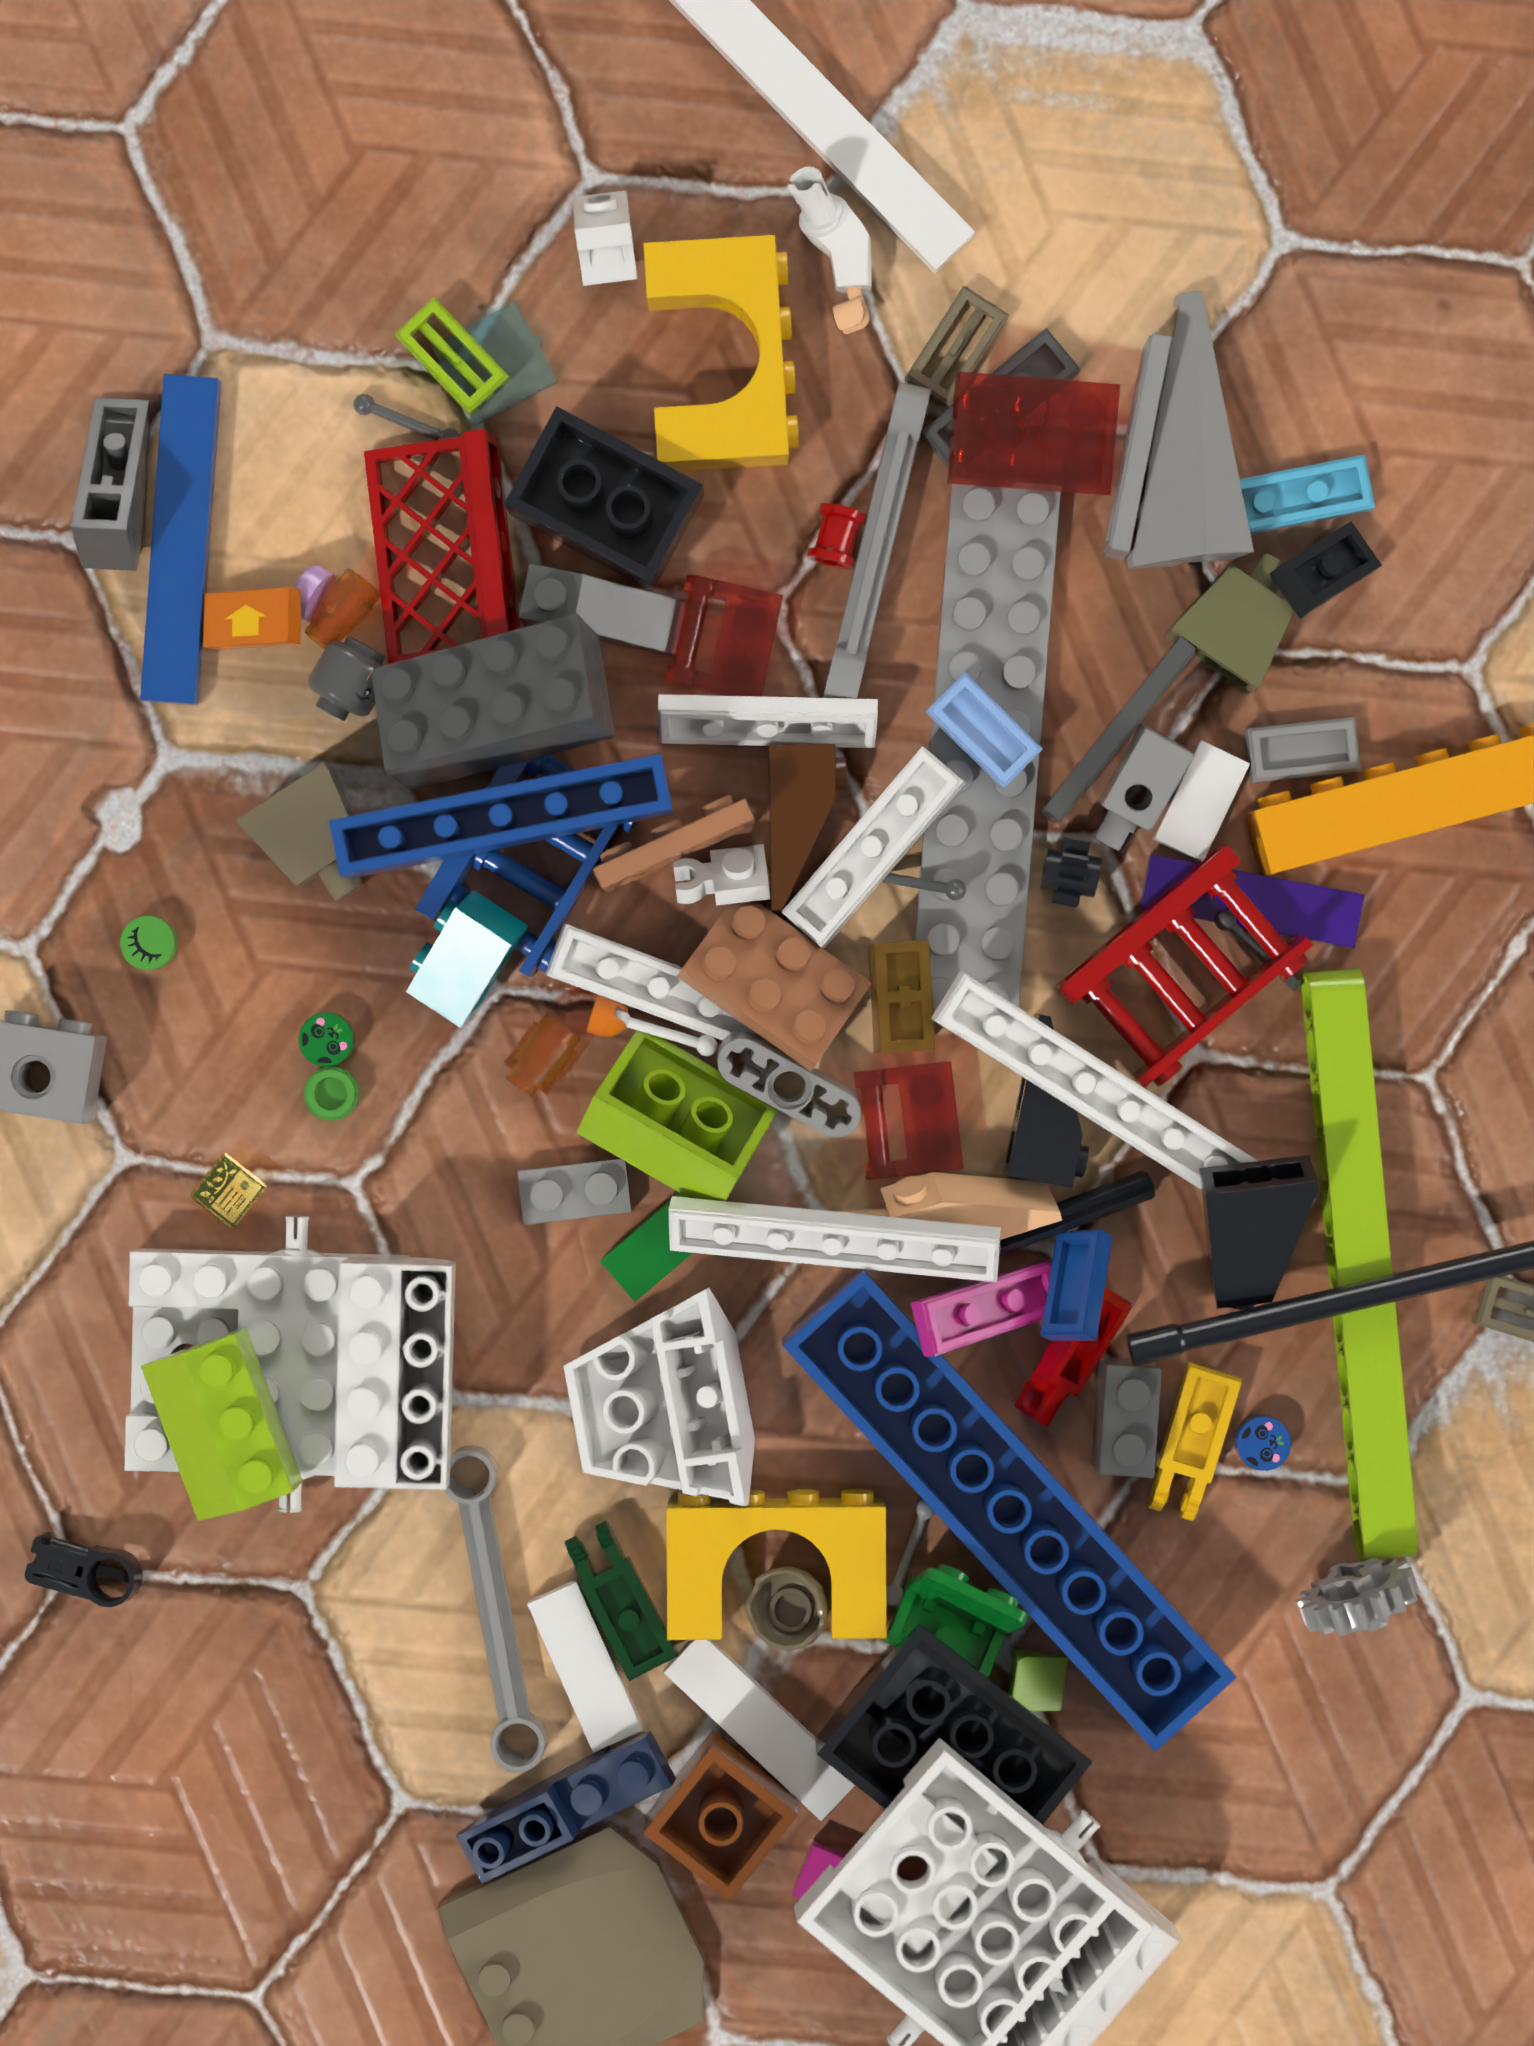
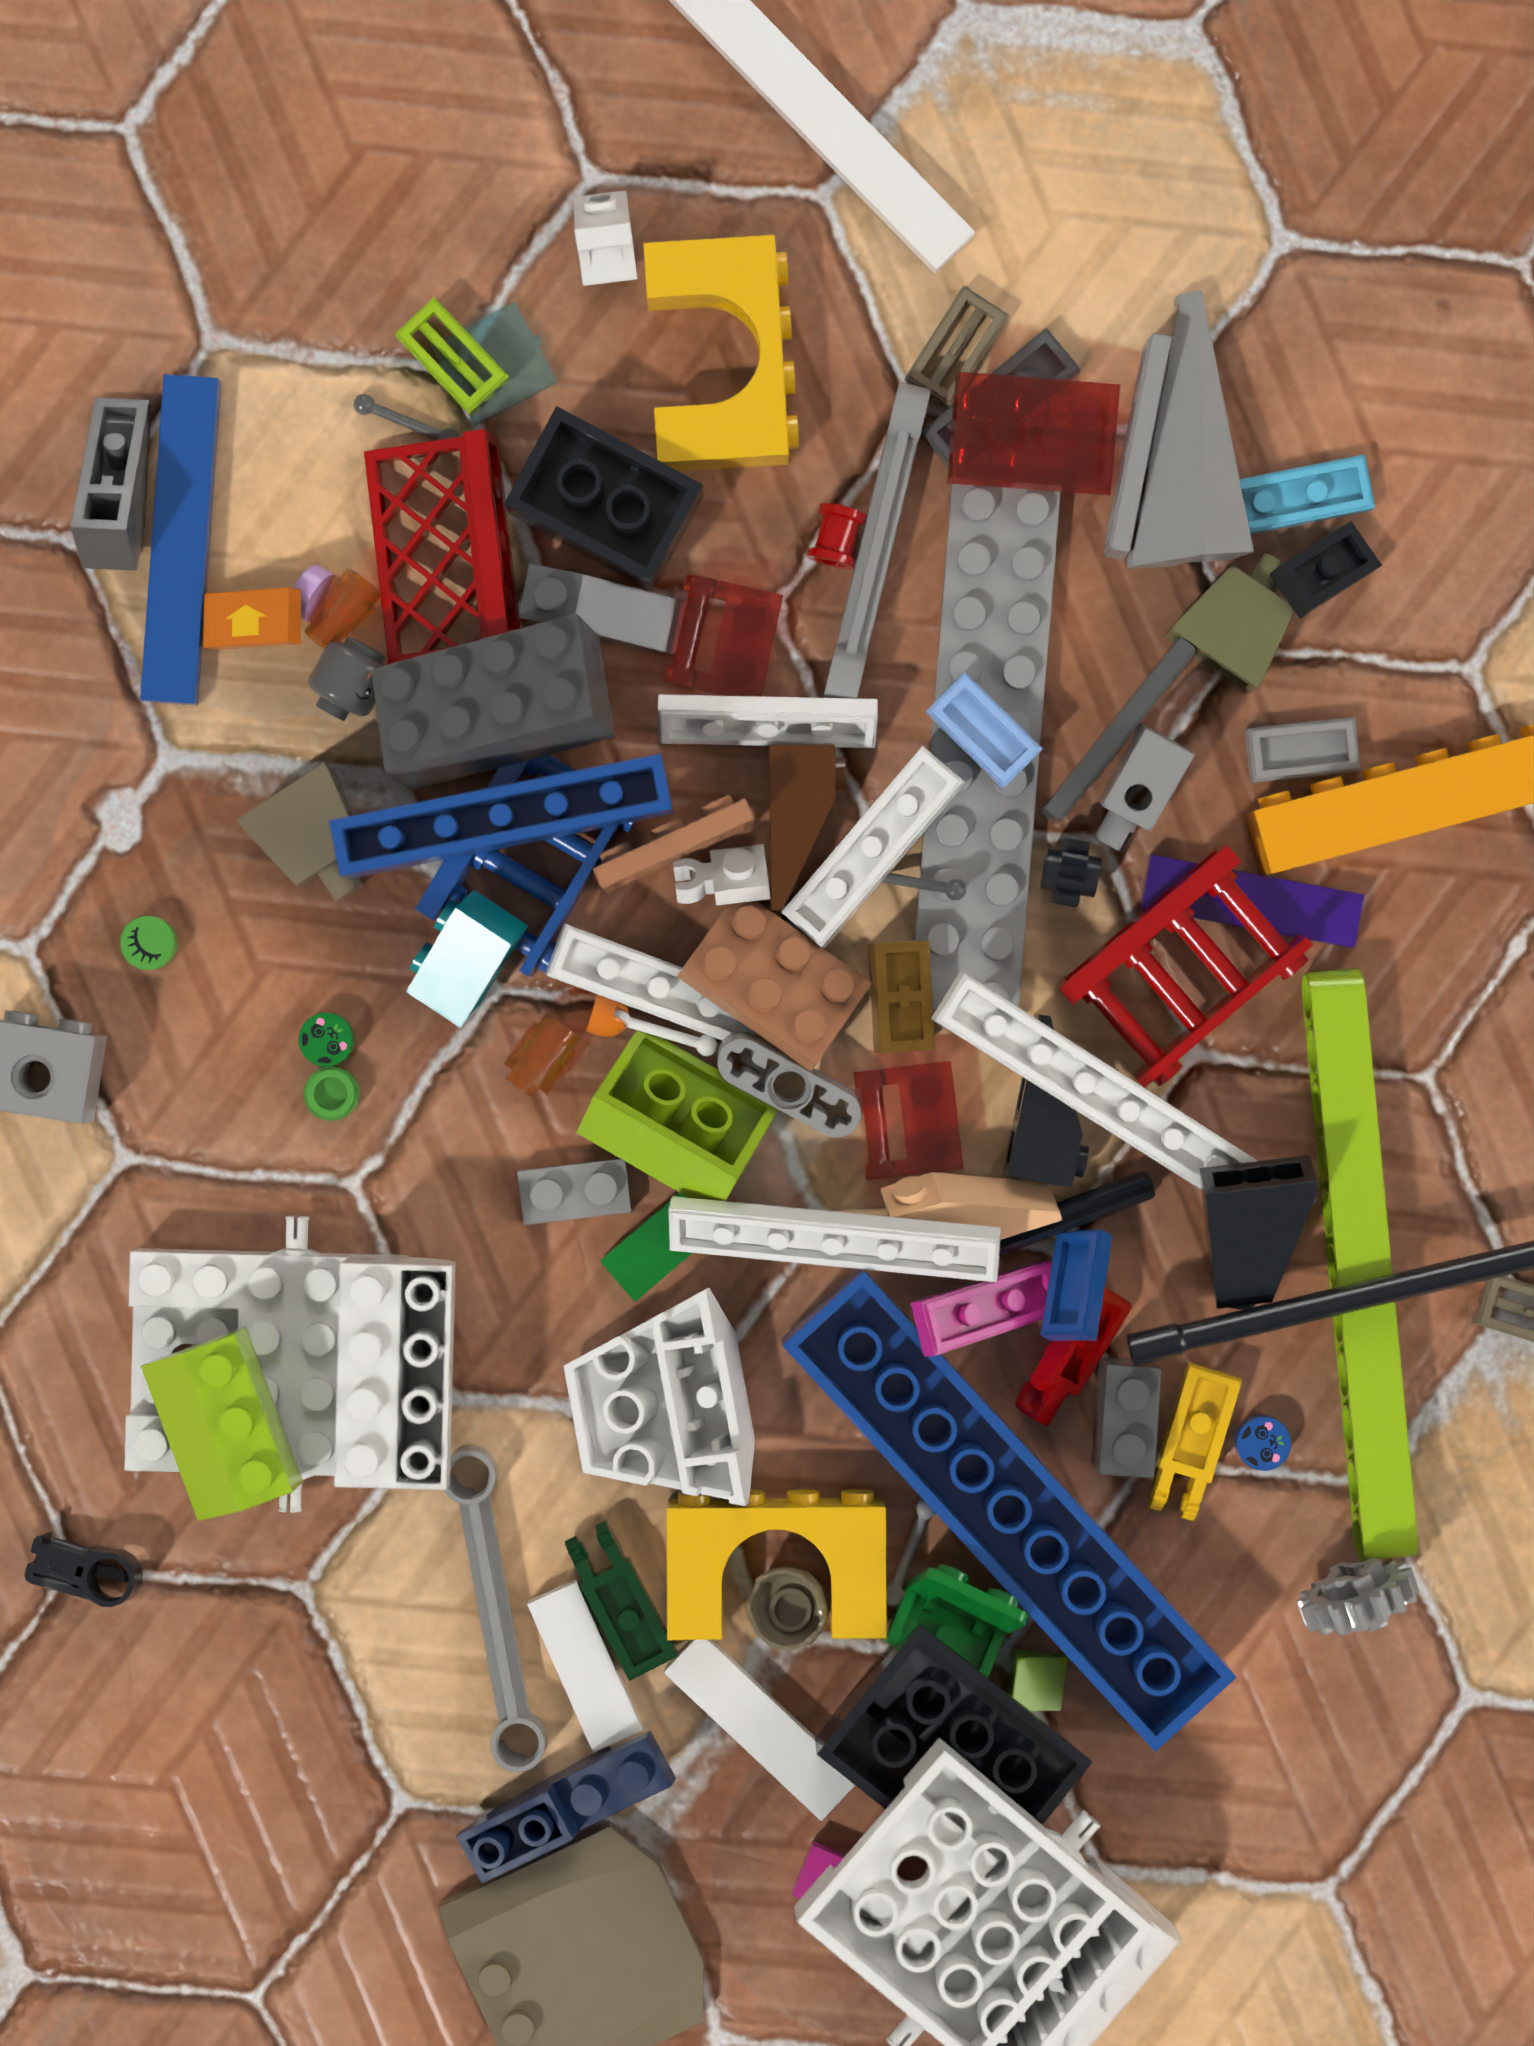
clear yellow tile [189,1153,268,1230] -> none
dark orange brick [643,1730,798,1901] -> none
white arm [788,166,872,334] -> none
white tile [1152,740,1250,862] -> none
dark grey hinge [1215,910,1303,992] -> none

